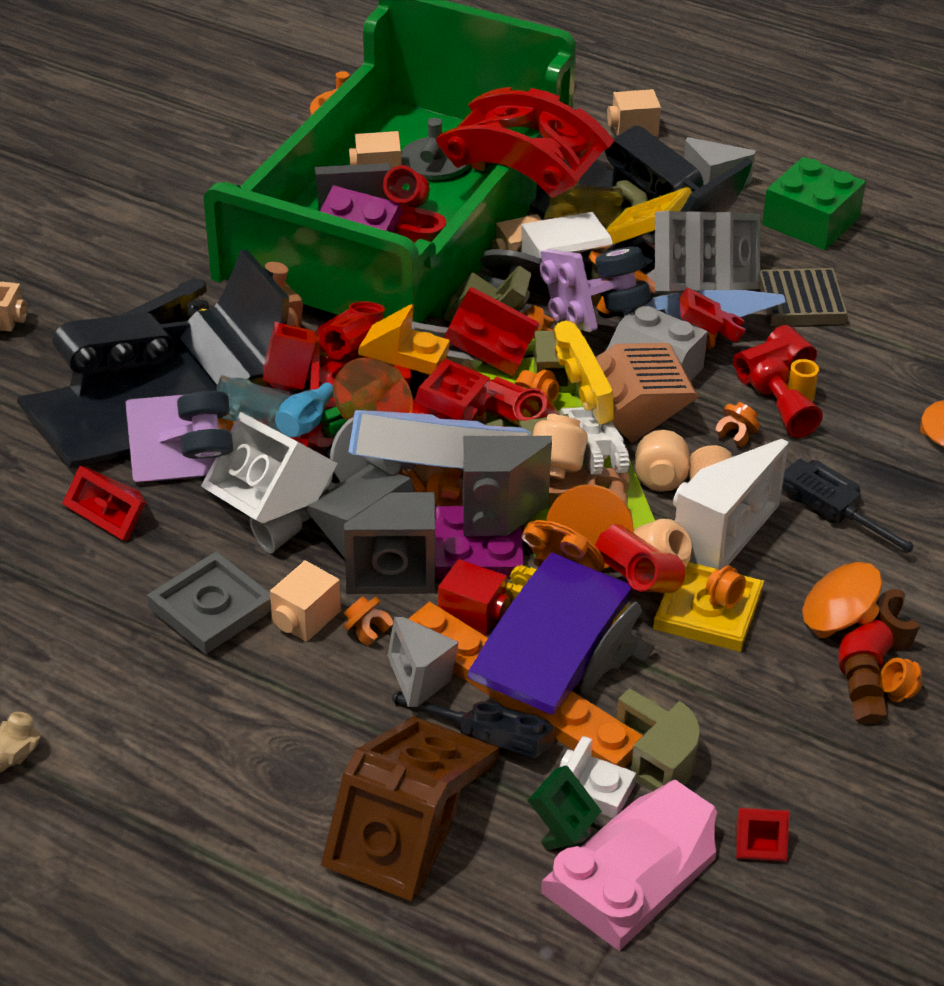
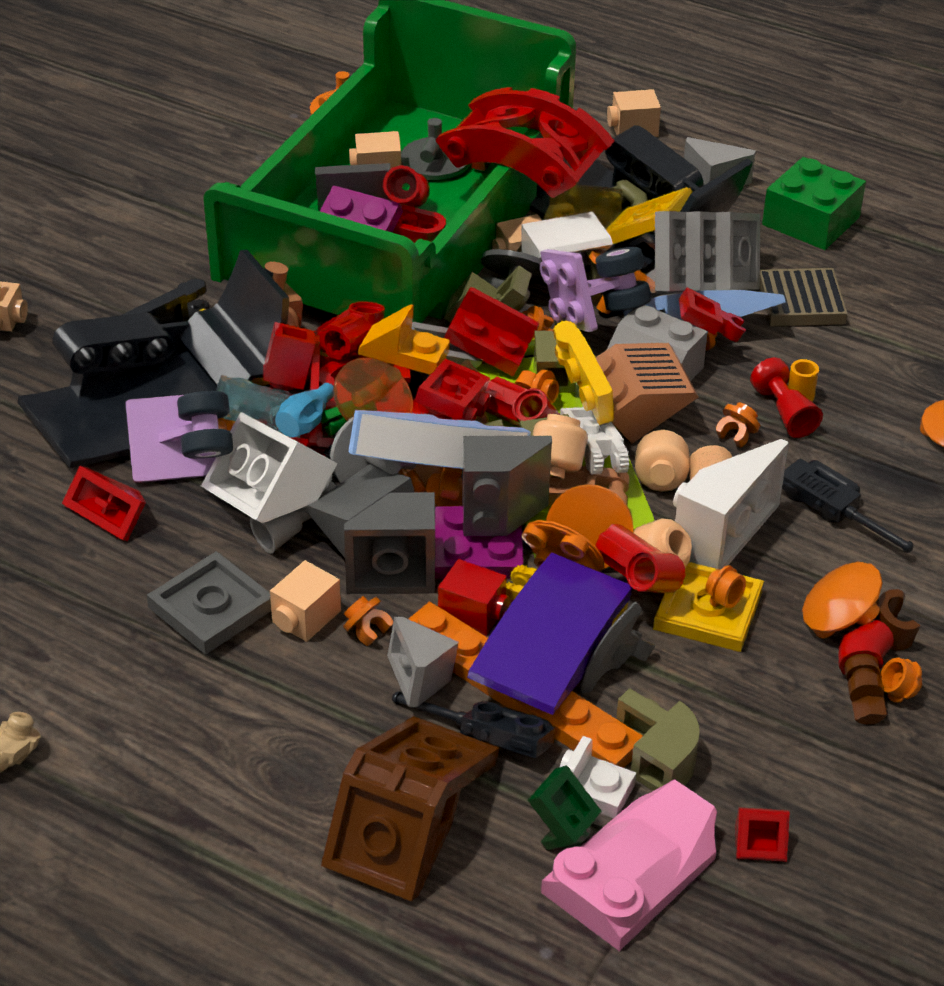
red piece [733,325,817,386] -> none

